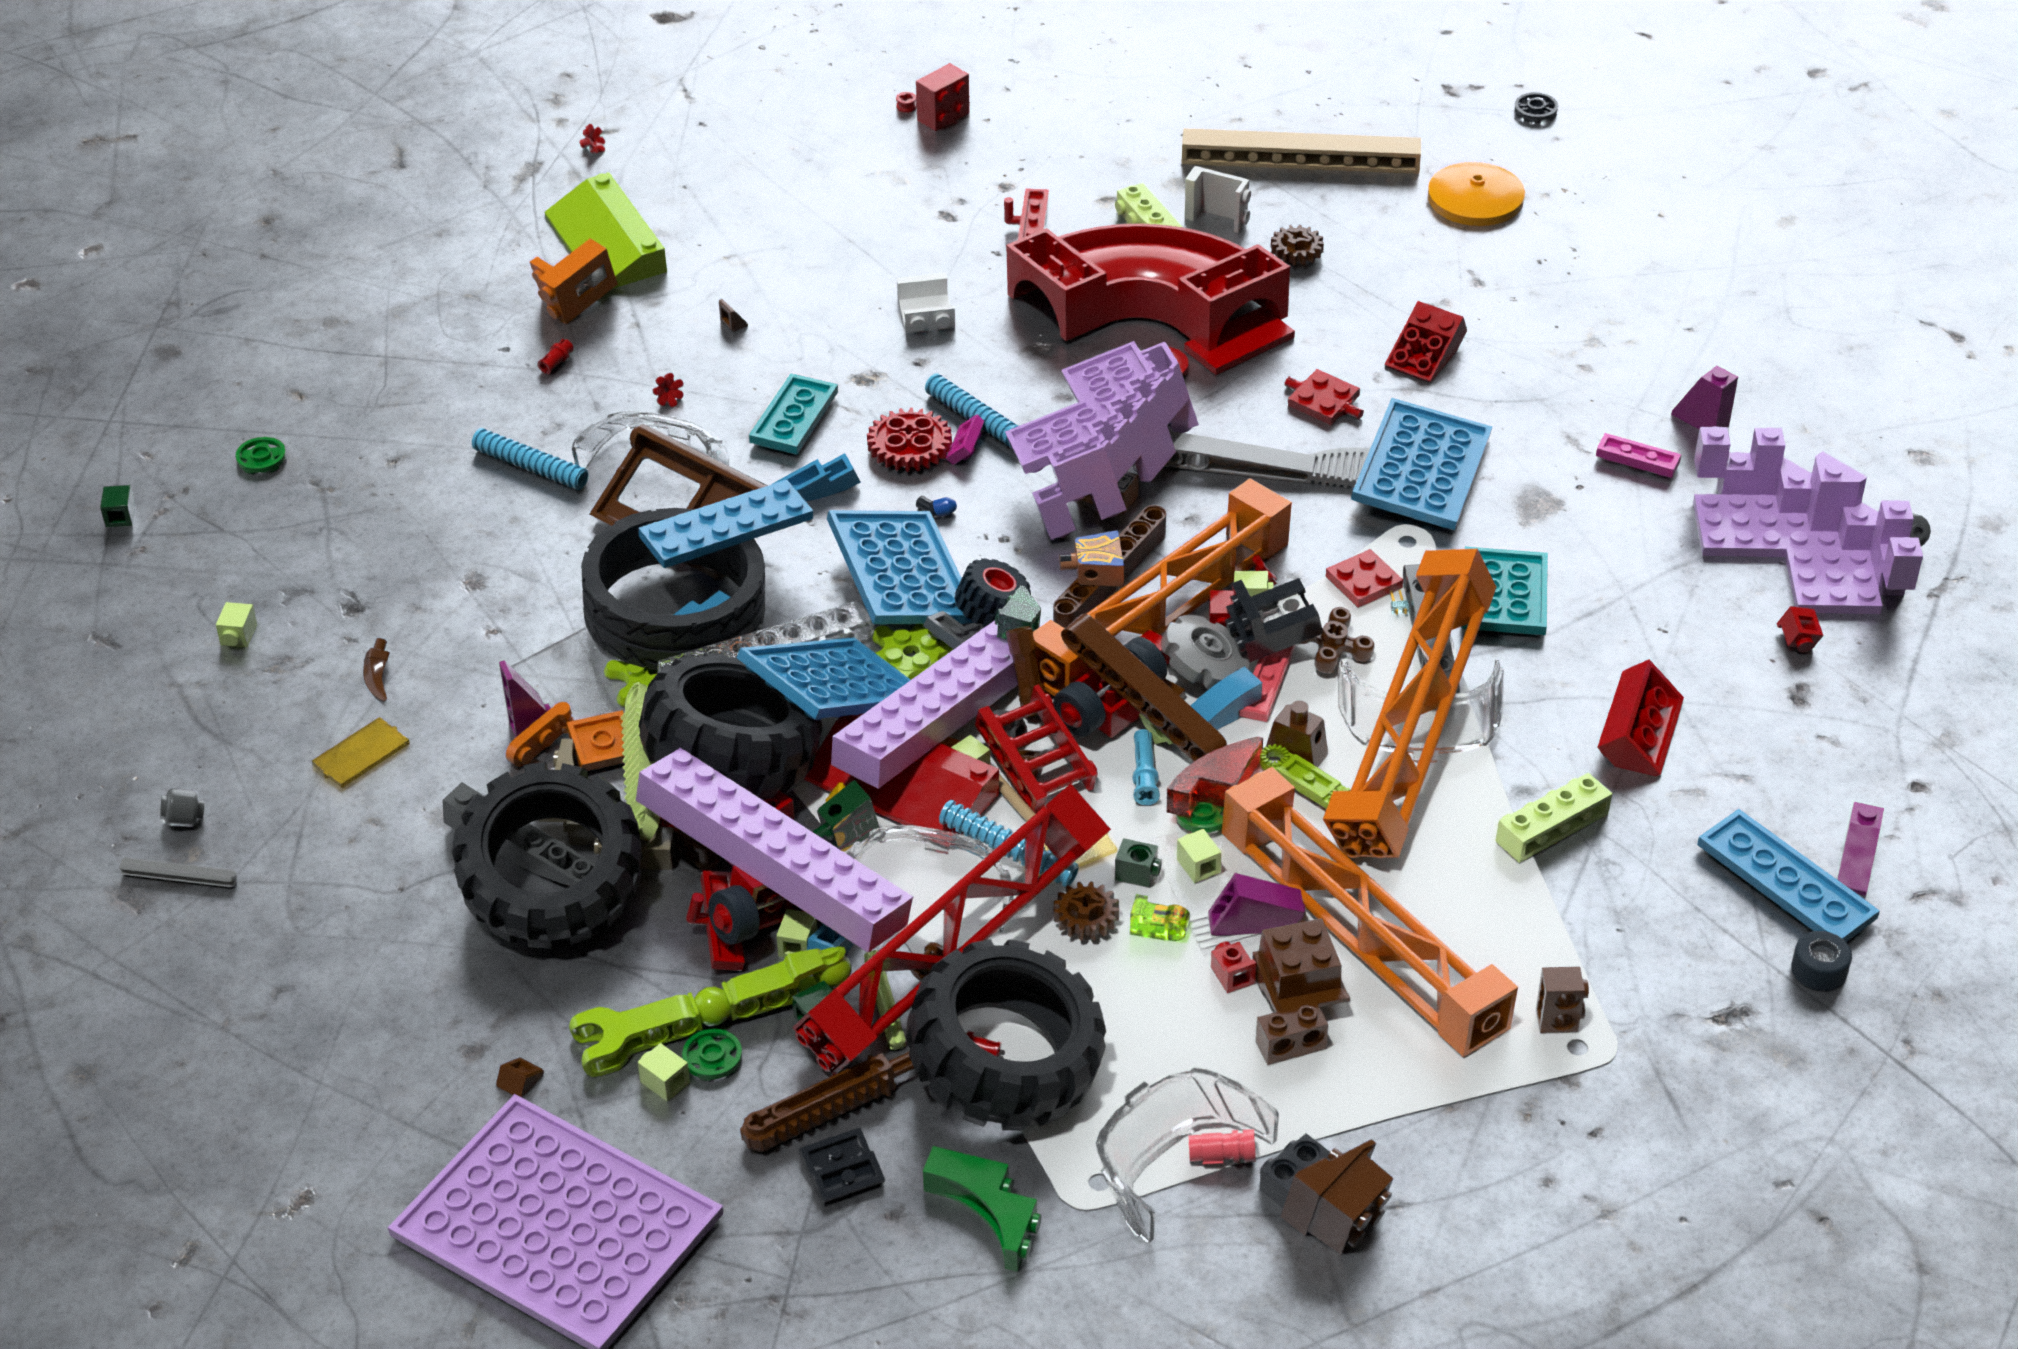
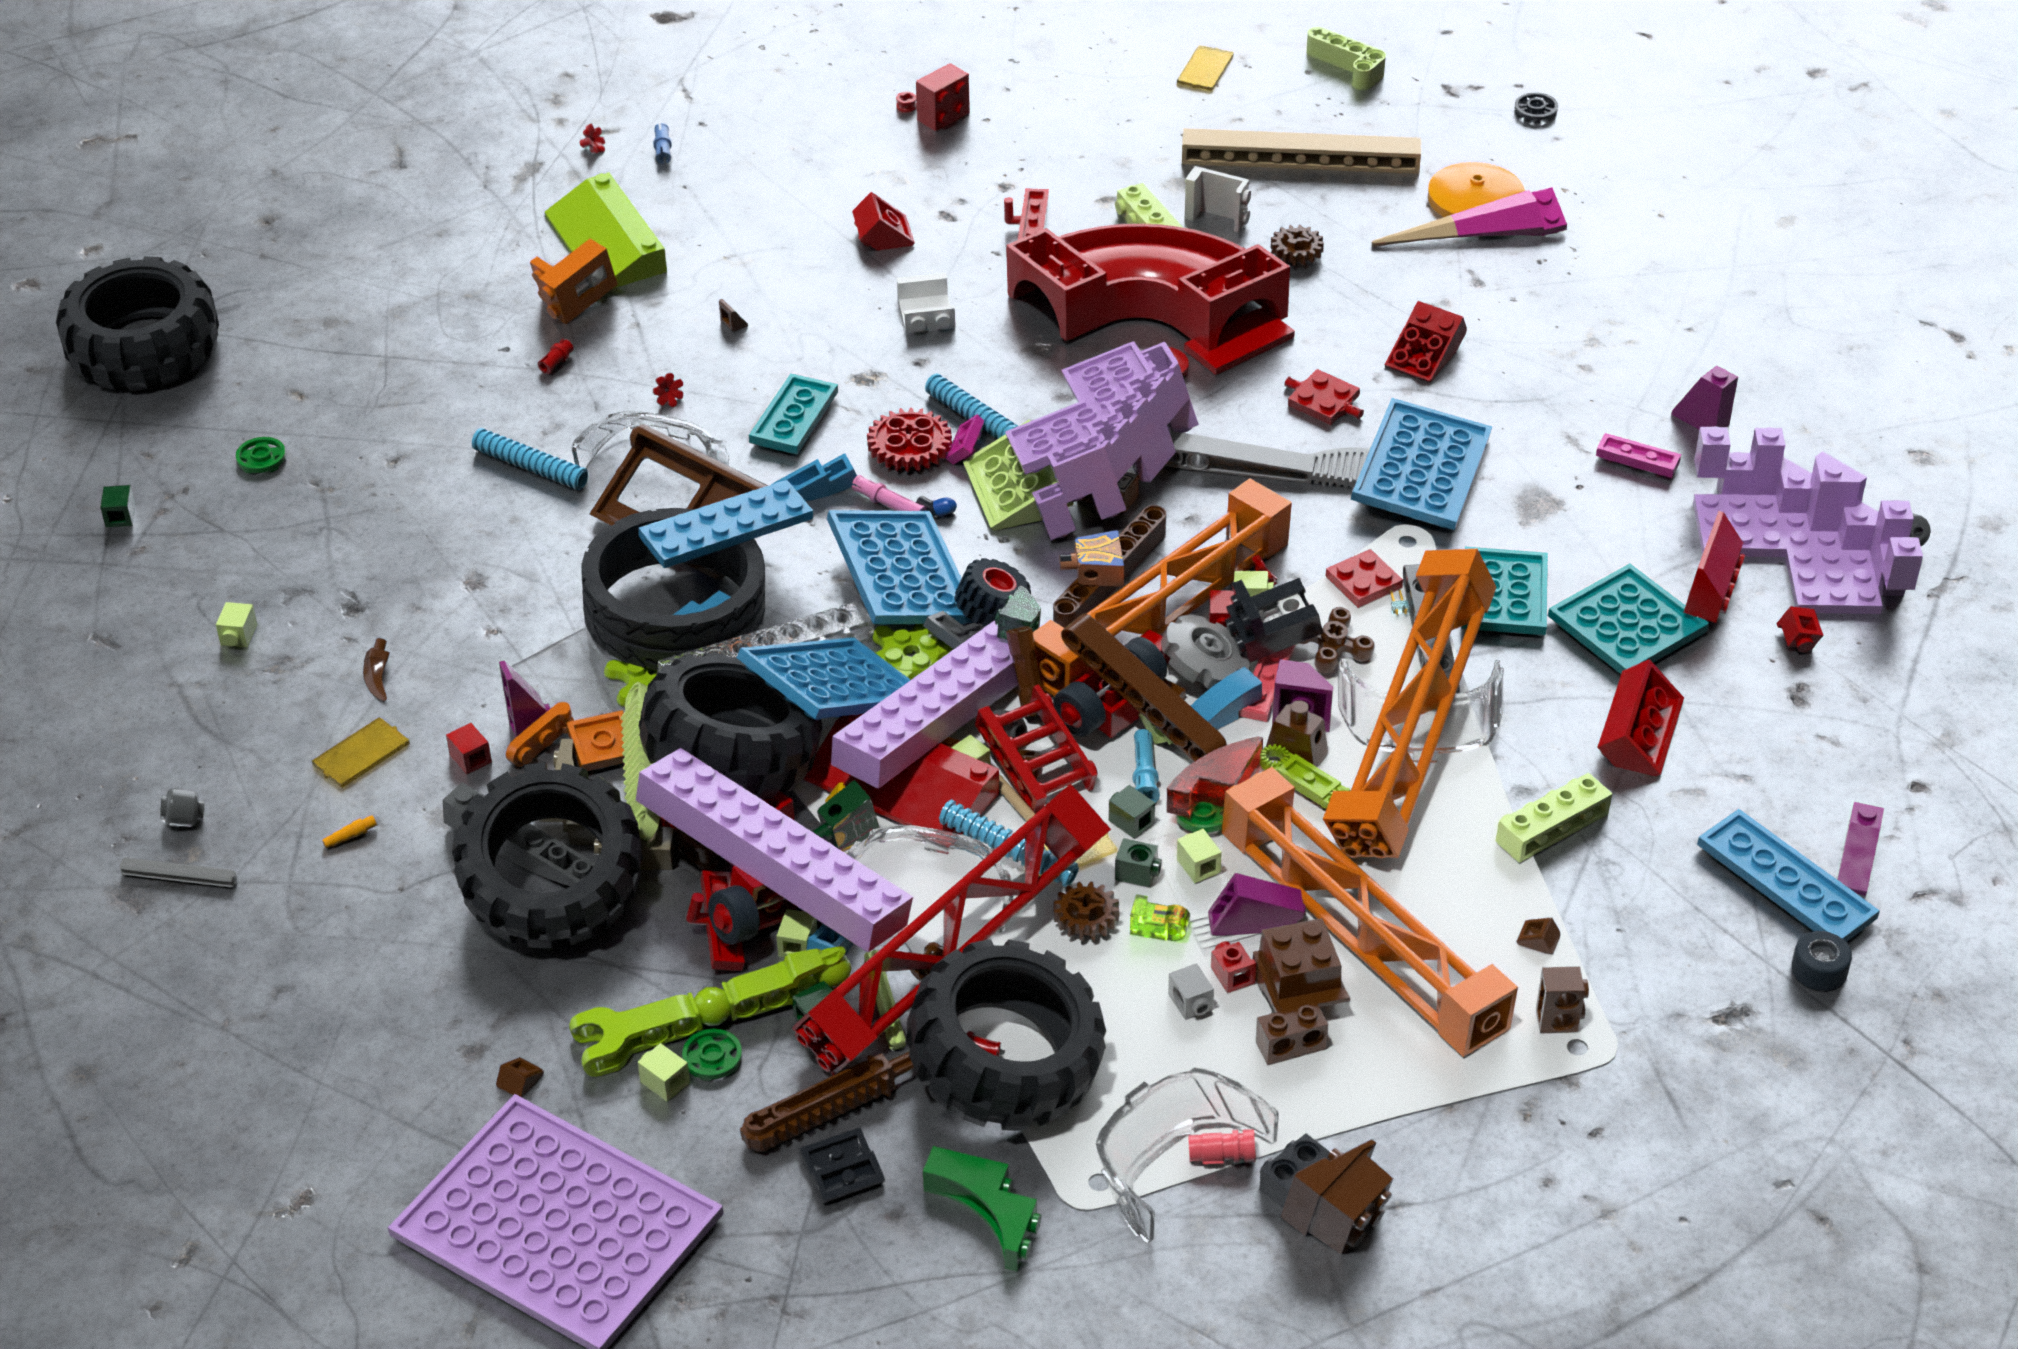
none -> black tyre [56,256,219,392]
none -> light orange animal [322,815,377,849]
none -> red brick [446,723,492,775]
none -> medium blue pin [653,123,672,164]
none -> red slope [852,192,915,251]
none -> bright pink pin [852,475,927,511]
none -> yellowish green slope [963,419,1074,531]
none -> dark green brick [1108,785,1155,839]
none -> light grey brick [1168,963,1214,1020]
none -> clear yellow piece [1176,45,1234,91]
none -> magenta slope [1272,659,1333,732]
none -> yellowish green beam [1306,27,1386,90]
none -> dark pink plate [1371,187,1567,247]
none -> reddish brown slope [1516,917,1561,954]
none -> teal plate [1548,563,1709,674]
none -> red slope [1683,510,1745,623]

